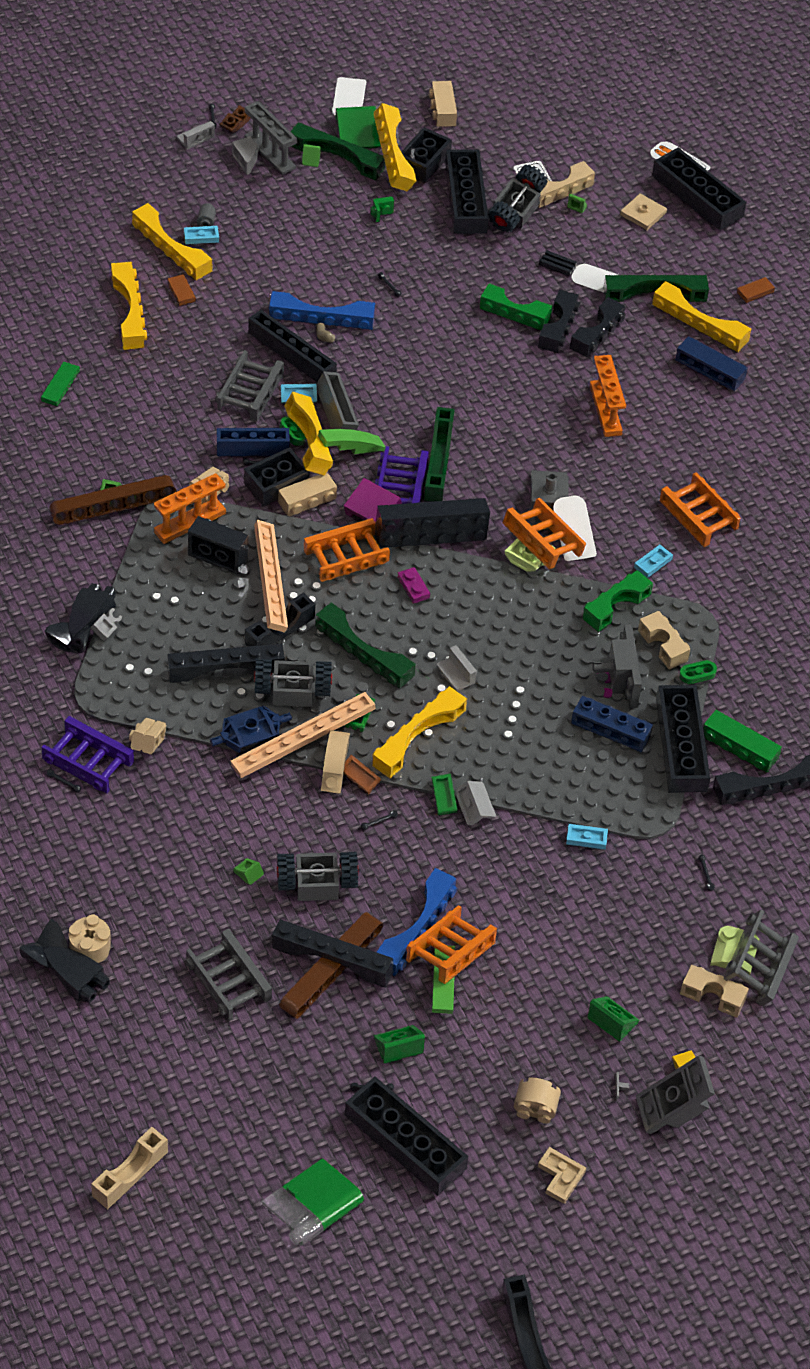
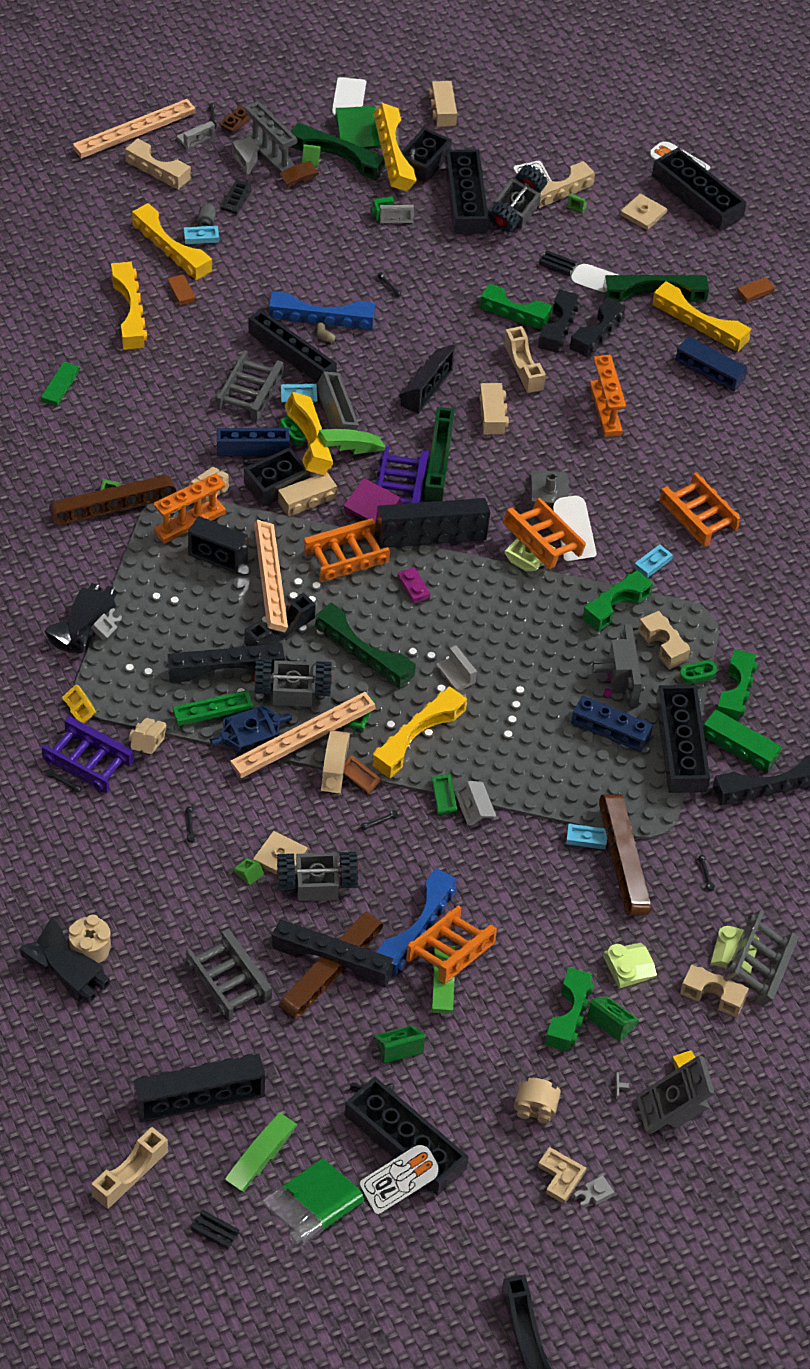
none -> yellow slope [62,684,96,724]
none -> light nougat plate [73,99,196,159]
none -> tan arch [125,138,191,190]
none -> black brick [134,1054,265,1123]
none -> green plate [173,690,253,726]
none -> black hinge [186,806,195,843]
none -> black tile [191,1209,240,1250]
none -> black slope [222,179,251,214]
none -> bright green slope [225,1113,297,1193]
none -> tan plate [253,831,308,875]
none -> reddish brown slope [280,161,319,188]
none -> sticker [360,1145,438,1214]
none -> light grey plate [380,205,414,223]
none -> black slope [399,345,455,414]
none -> tan brick [479,383,509,435]
none -> tan arch [504,326,546,393]
none -> green arch [545,967,594,1052]
none -> light grey plate [574,1176,615,1209]
none -> reddish brown beam [599,794,651,915]
none -> yellowish green slope [603,943,657,989]
none -> green arch [717,649,758,722]

